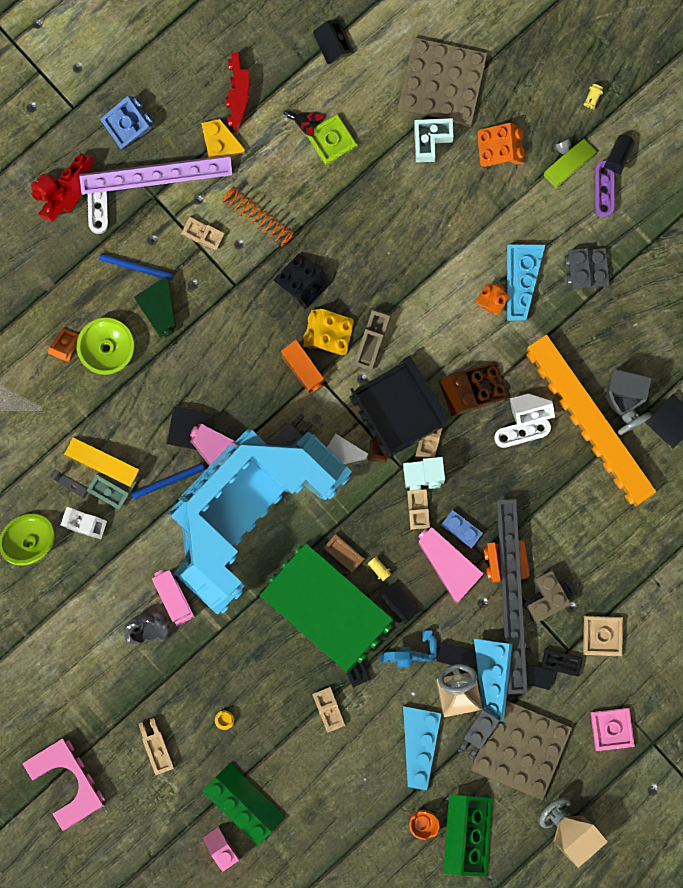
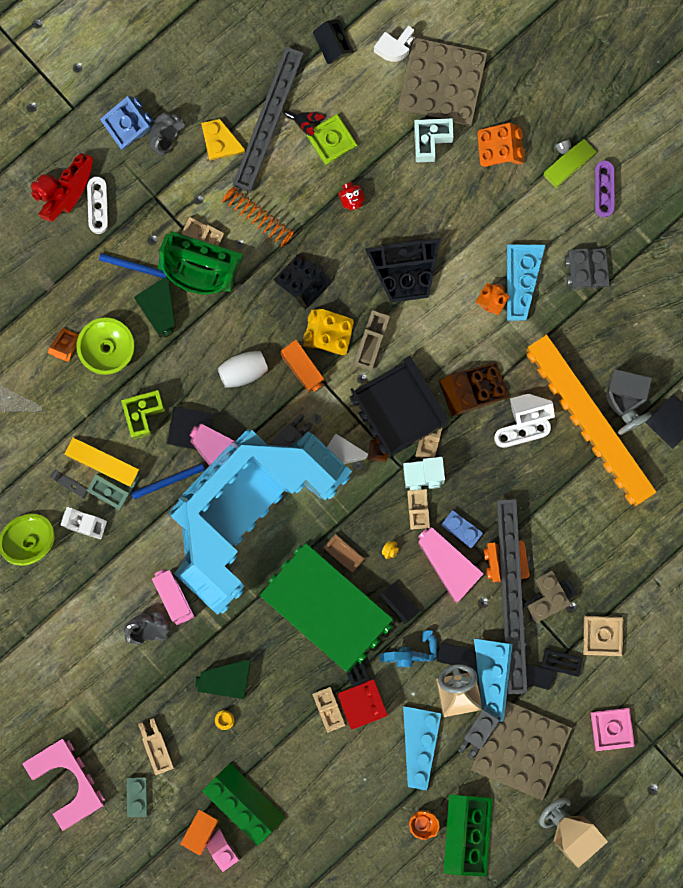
lavender plate [79,155,232,194] -> none
red slope [225,52,250,132] -> none
light yellow pin [367,556,391,581] -> none
light yellow pin [583,84,603,109] -> none
black brick [604,135,635,175] -> none
none -> lime brick [121,390,165,440]
none -> sand green plate [127,777,147,817]
none -> dark grey hair [149,112,185,156]
none -> green piece [158,231,243,295]
none -> orange panel [180,810,219,855]
none -> dark green slope [195,660,251,699]
none -> white piece [218,351,268,388]
none -> dark grey plate [233,47,304,193]
none -> red head [338,182,366,211]
none -> red bracket [338,679,388,730]
none -> black wedge [365,238,440,303]
none -> white brick [374,26,415,62]
none -> yellow plate [382,541,399,560]

